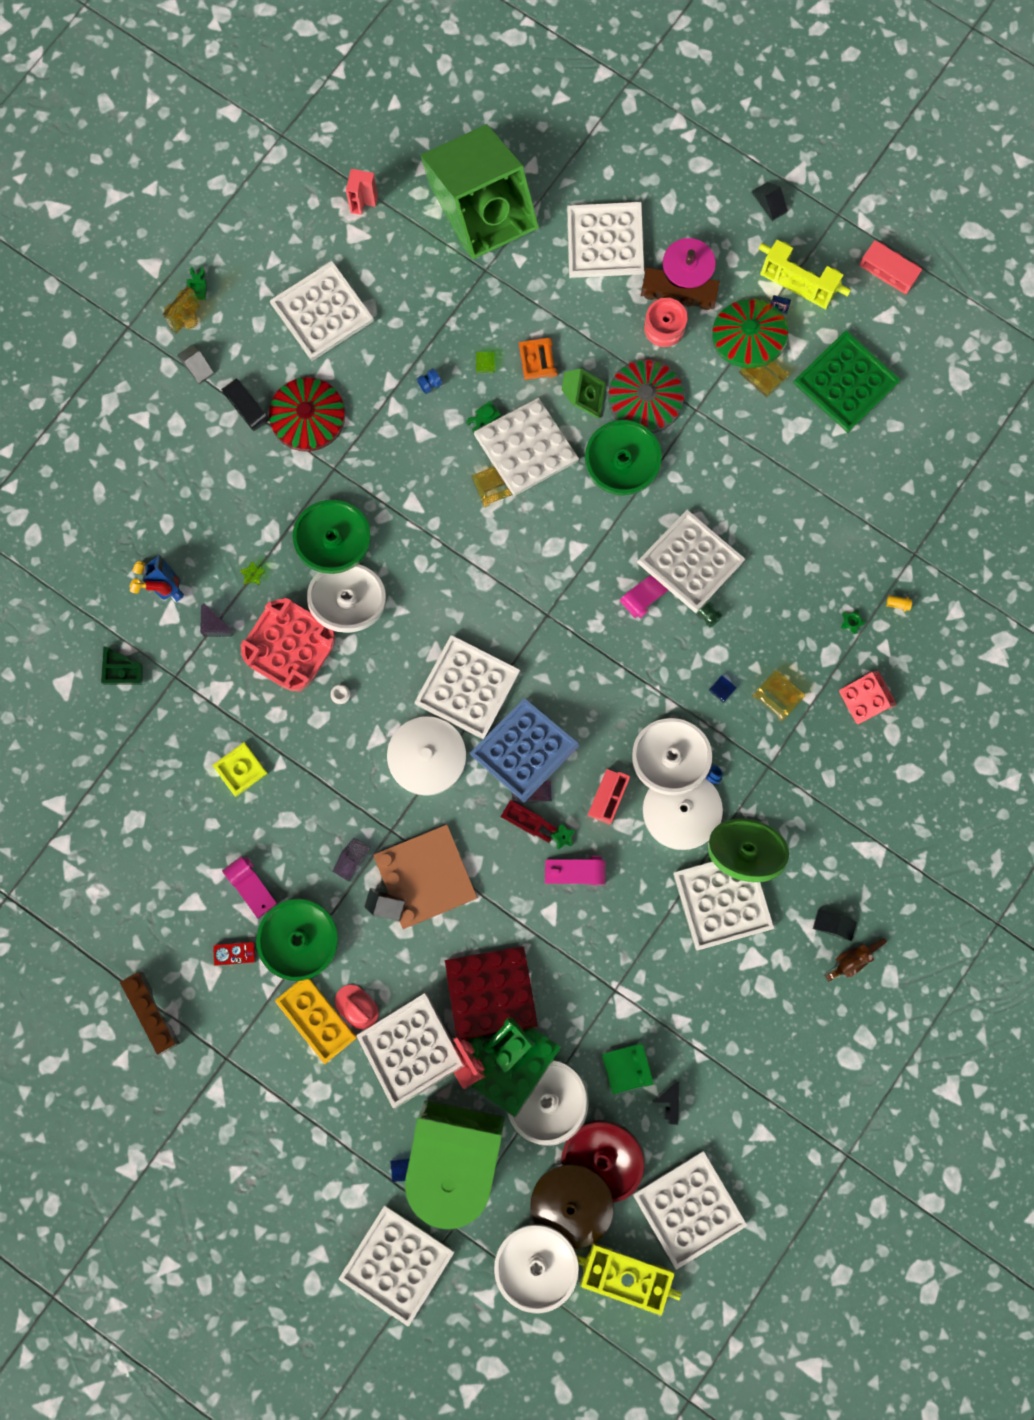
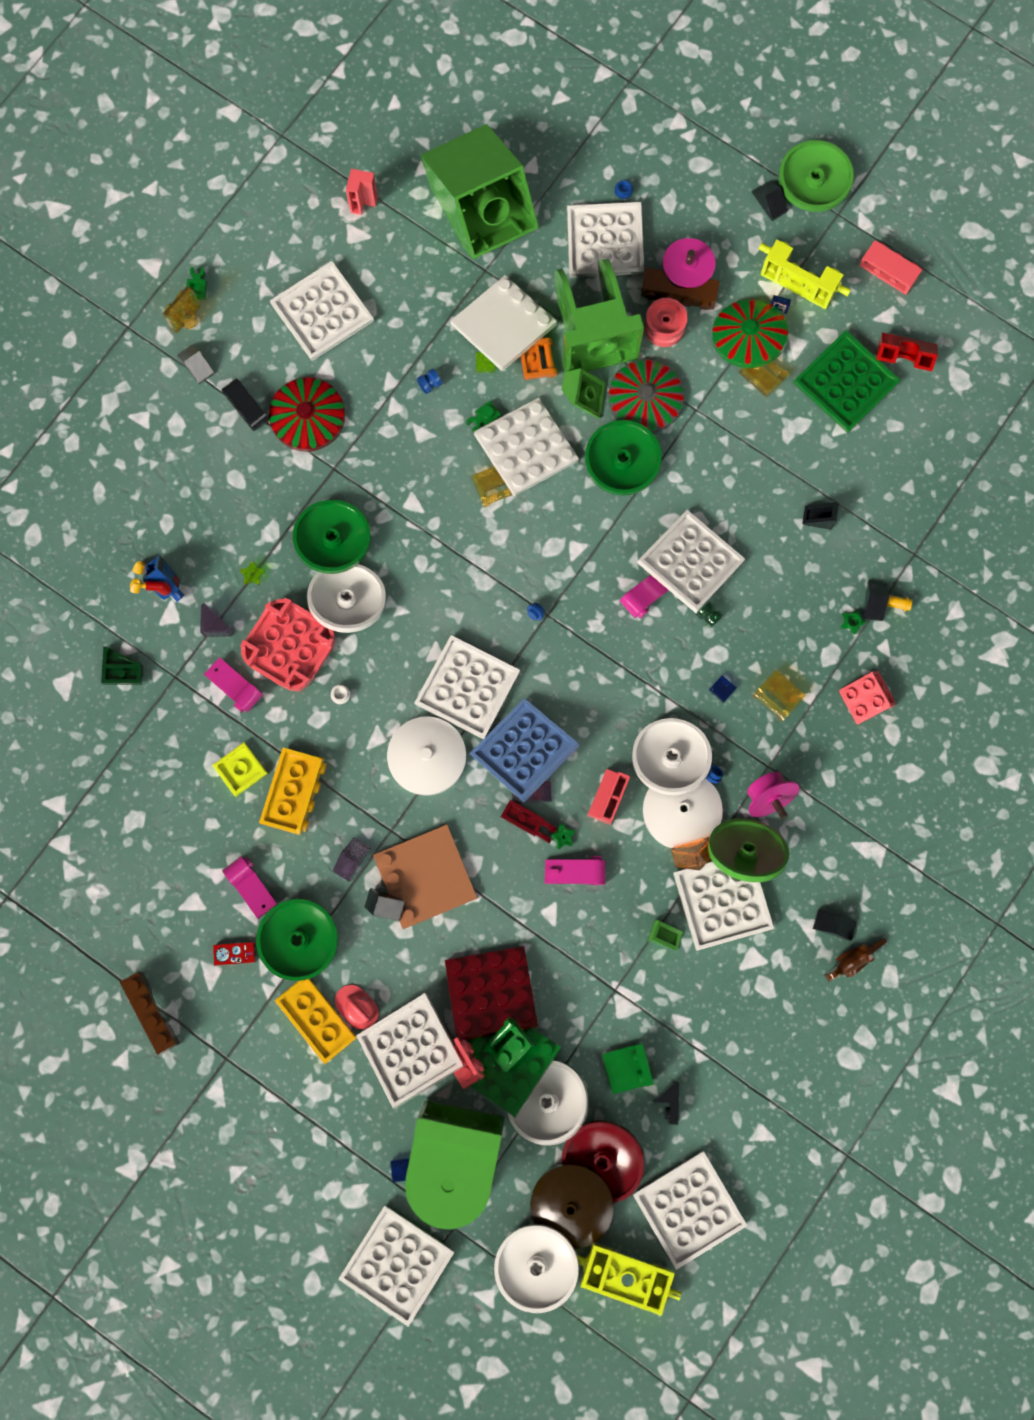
none -> dark pink door [204,657,263,713]
none -> yellow bracket [259,747,327,836]
none -> white plate [451,275,557,372]
none -> blue plate [527,602,545,621]
none -> bright green piece [554,257,644,372]
none -> blue plate [614,180,633,199]
none -> bright green slope [647,920,683,951]
none -> clear orange slope [671,837,711,871]
none -> dark pink piece [747,772,799,820]
none -> bright green dish [779,140,854,212]
none -> black slope [802,502,839,530]
none -> black slope [863,581,889,622]
none -> red arch [876,332,938,372]

